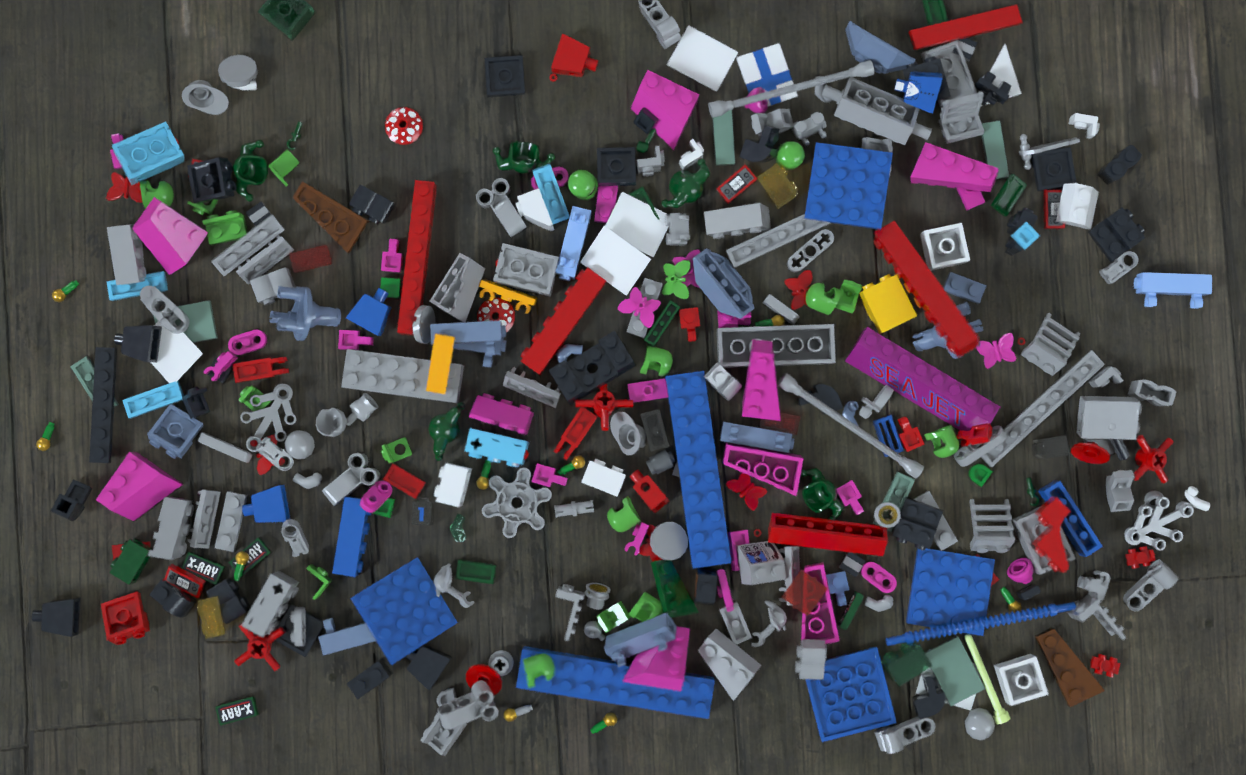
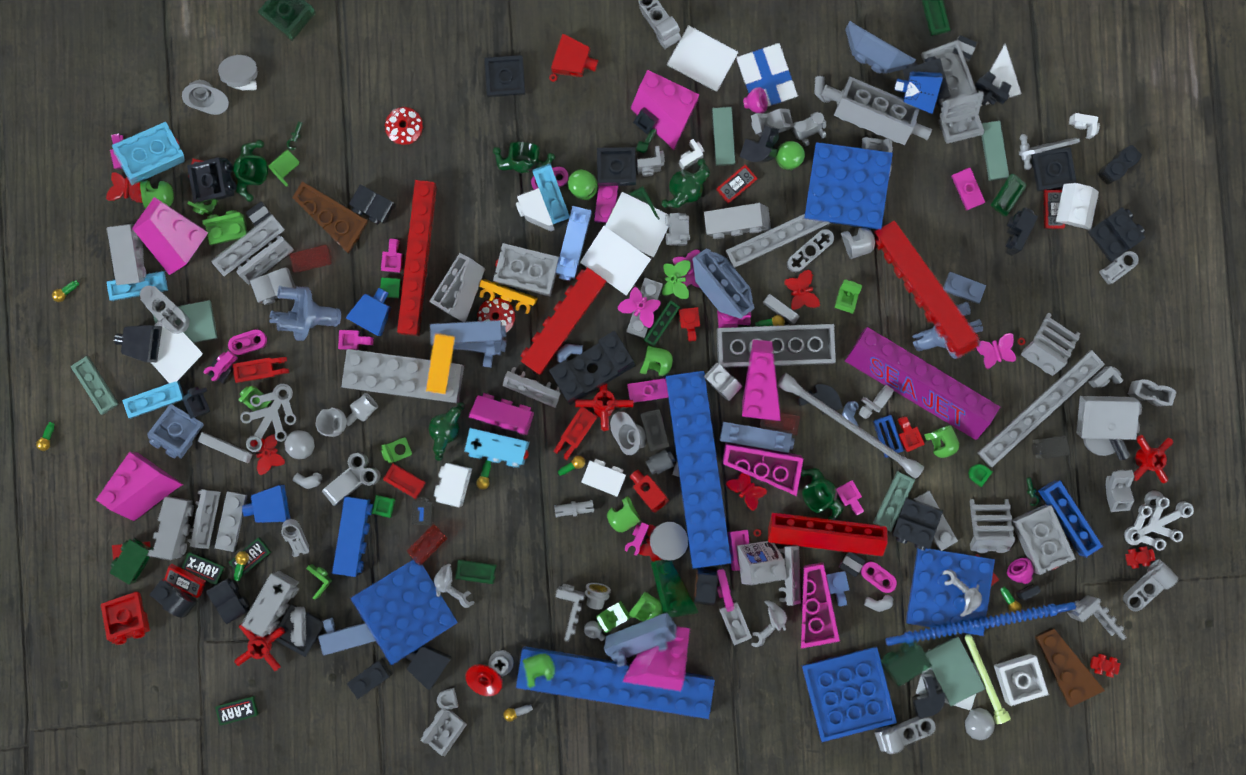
black torso [32,598,80,637] -> none
black brick [51,479,92,521] -> none
black plate [89,347,117,463] -> none
clear yellow bracket [197,597,225,639] -> none
light grey piece [256,437,294,471] -> none
dark pink plate [360,481,392,513] -> none
light grey tile [413,305,436,344] -> none
light grey piece [438,681,498,729] -> none
clear green arm [450,513,466,543] -> none
light grey piece [476,178,527,237] -> none
light grey plate [482,468,552,538] -> none
dark pink plate [532,463,568,487] -> none
piece [590,712,617,734] -> none
light grey wedge [698,629,762,701] -> none
light grey hose [708,60,874,118] -> none
clear yellow bracket [757,163,798,209] -> none
clear red piece [782,569,828,616] -> none
light grey brick [795,639,826,680] -> none
bright green helmet [806,283,842,315] -> none
dark green tile [837,591,864,630] -> none
yellow brick [859,274,917,334] -> none
piece [874,502,900,528] -> none
red tile [909,5,1022,50] -> none
dark pink wedge [911,142,999,192] -> none
white brick [920,223,970,271] -> none
light grey beam [954,426,1007,467] -> none
red plate [957,423,993,447] -> none
medium azure tile [1011,222,1040,250] -> none
red arch [1032,497,1071,573] -> none
red dish [1071,442,1110,464] -> none
light grey piece [1077,570,1110,600] -> none
light blue brick [1134,272,1212,308] -> none
white arm [1185,486,1210,511] -> none
none -> clear red plate [407,524,448,566]
none -> light grey helmet [841,227,875,259]
none -> light grey piece [943,569,982,616]

